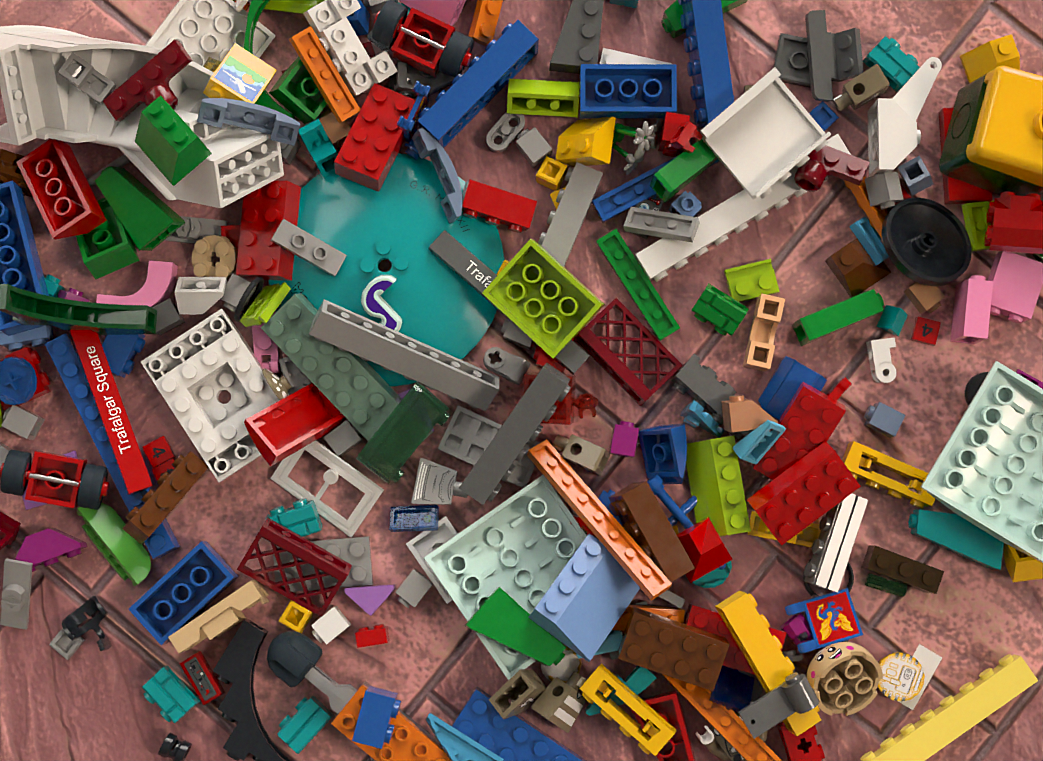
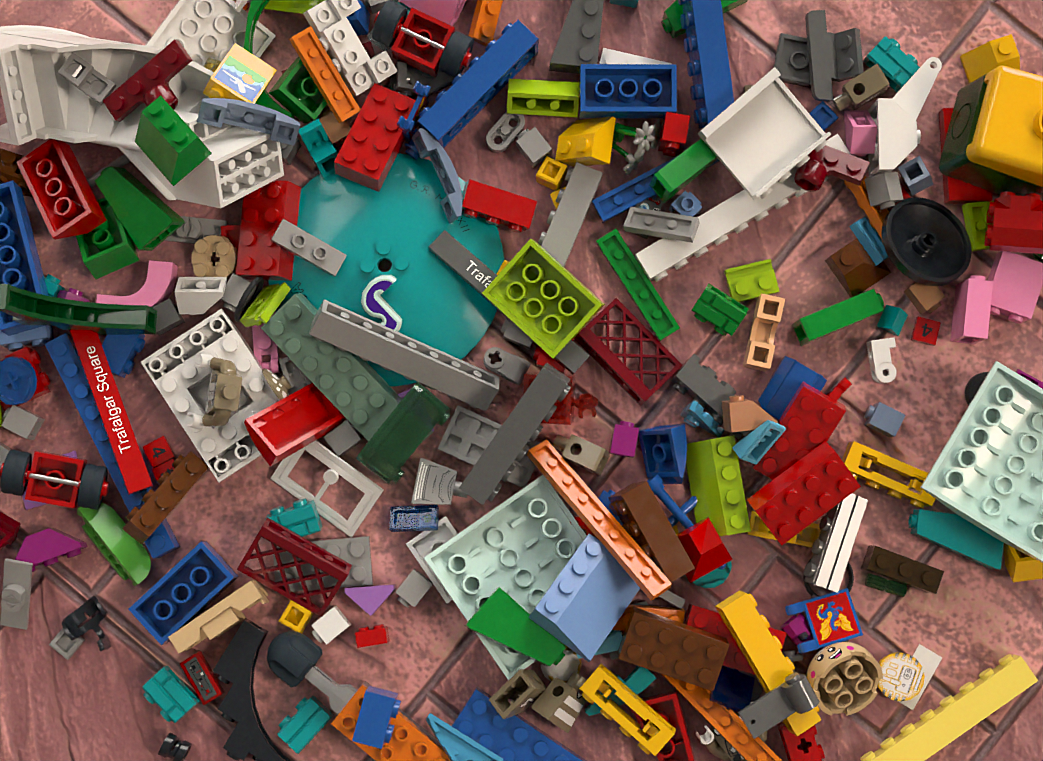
red tile [669,121,703,153] -> none
none -> dark tan torso [186,353,242,429]
none -> bright pink slope [844,110,877,156]

